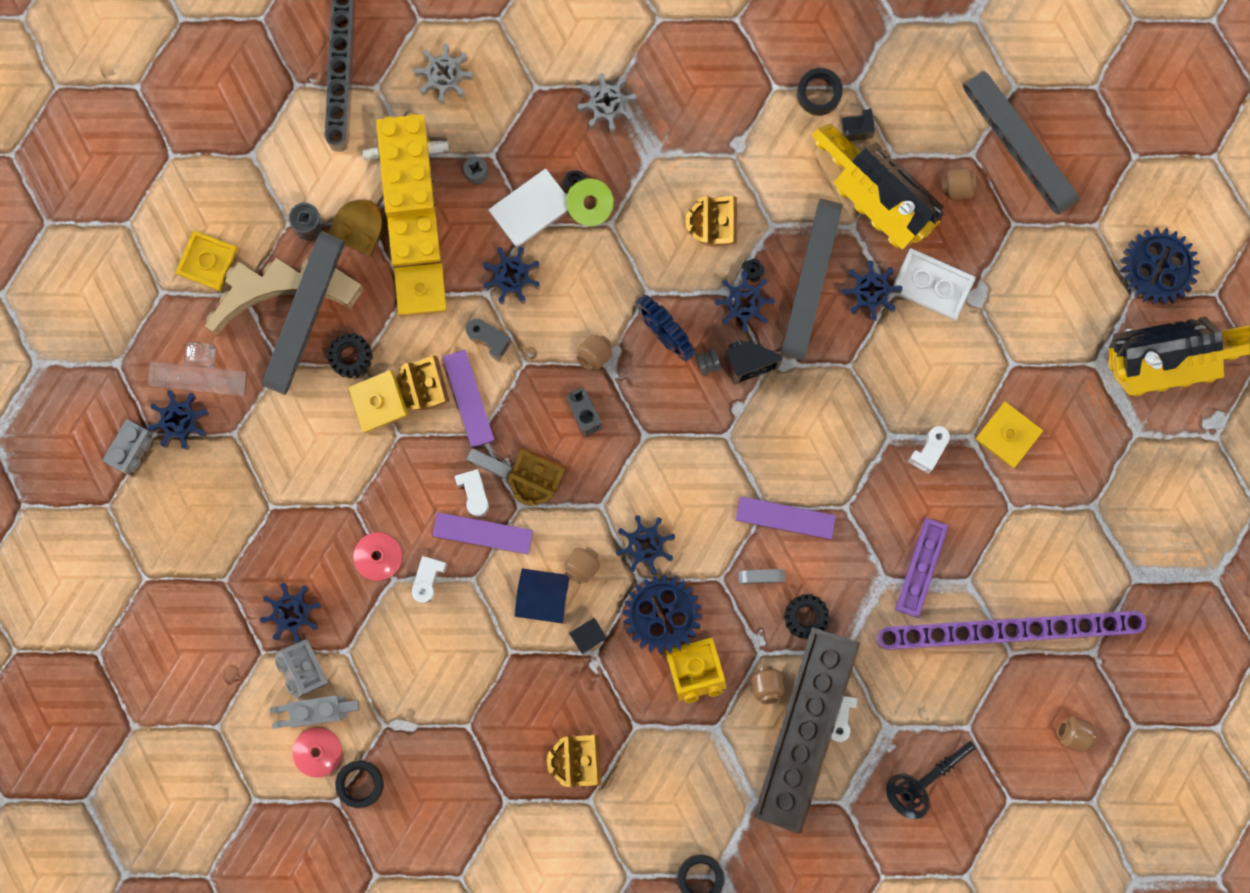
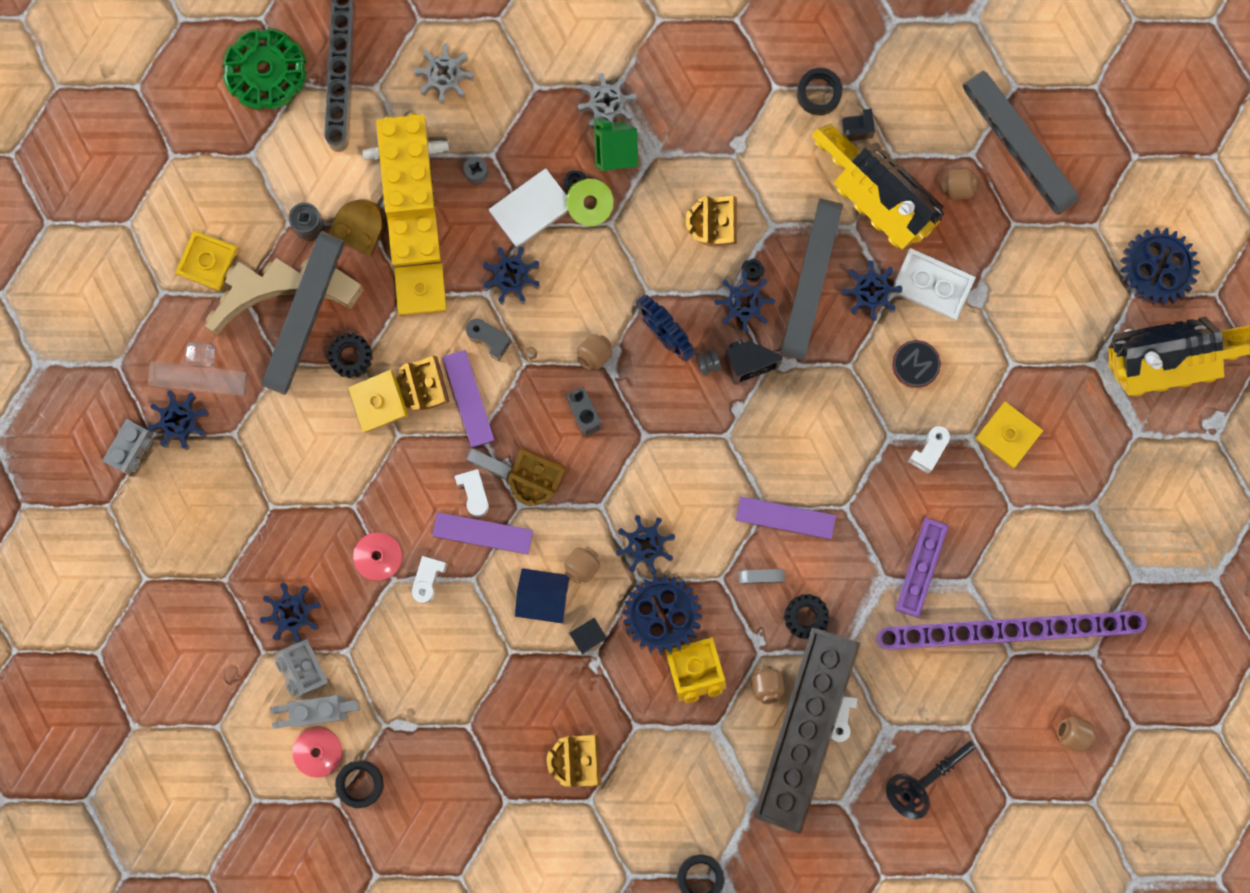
none -> green plate [222,28,307,111]
none -> green plate [594,118,638,171]
none -> black tile [892,340,941,388]

